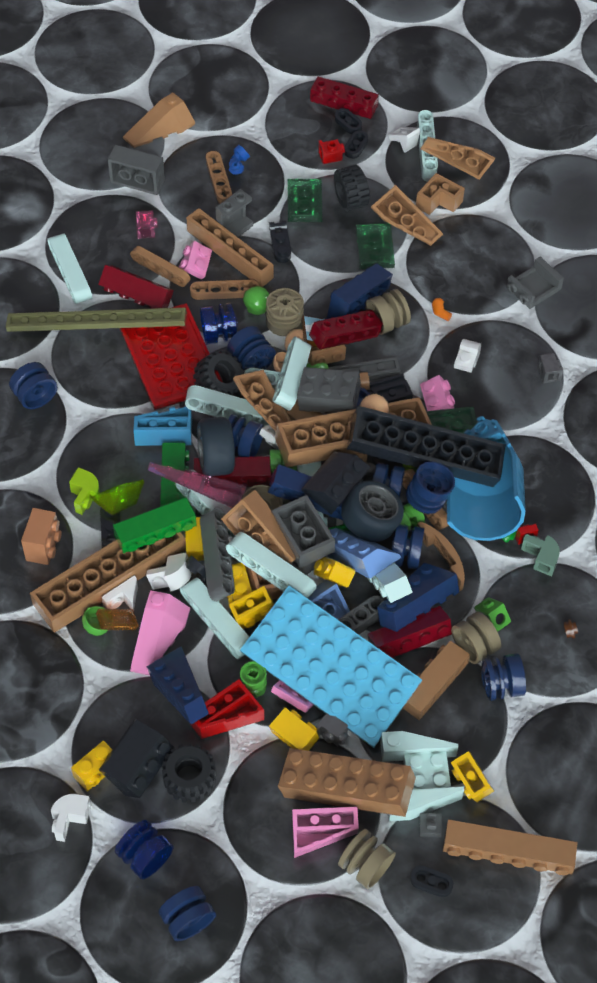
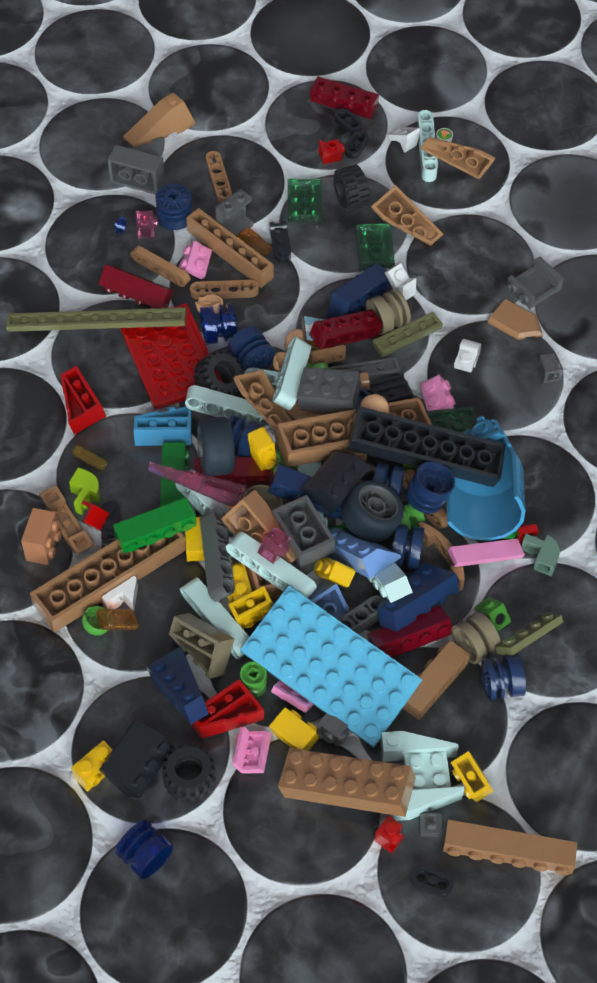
dark blue wheel [9,362,58,409] -> none
light aqua beam [47,233,92,304] -> none
white brick [51,794,91,842] -> none
clear neon green slope [91,479,144,515] -> none
bright pink wedge [130,590,190,675] -> none
white brick [146,553,192,591] -> none
dark blue wheel [158,886,216,941] -> none
black plate [186,556,207,586] -> none
blue arm [229,144,250,175] -> none
bright green hair [243,286,269,315] -> none
dark tan wheel [266,288,304,337] -> none
bright pink wedge [292,807,359,858] -> none
dark tan wheel [338,829,396,889] -> none
medium nougat brick [416,173,465,215] -> none
orange arm [432,298,452,321] -> none
reddish brown plate [563,619,578,639] -> none
none -> medium nougat slope [39,485,94,555]
none -> red wedge [61,366,106,435]
none -> clear yellow axle [73,445,107,470]
none -> red panel [81,500,109,531]
none -> clear blue plate [114,216,127,234]
none -> dark blue wheel [155,184,192,230]
none -> dark tan wedge [169,613,234,679]
none -> light nougat hair [195,294,223,318]
none -> bright pink bracket [232,727,272,774]
none -> clear orange tile [236,227,272,256]
none -> yellow brick [248,427,278,471]
none -> clear pink brick [257,527,291,564]
none -> olive plate [372,312,443,357]
none -> red brick [375,815,405,853]
none -> white slope [384,263,416,300]
none -> tile [436,128,453,142]
none -> bright pink tile [448,538,525,567]
none -> medium nougat tile [488,299,543,340]
none -> olive plate [496,612,563,655]

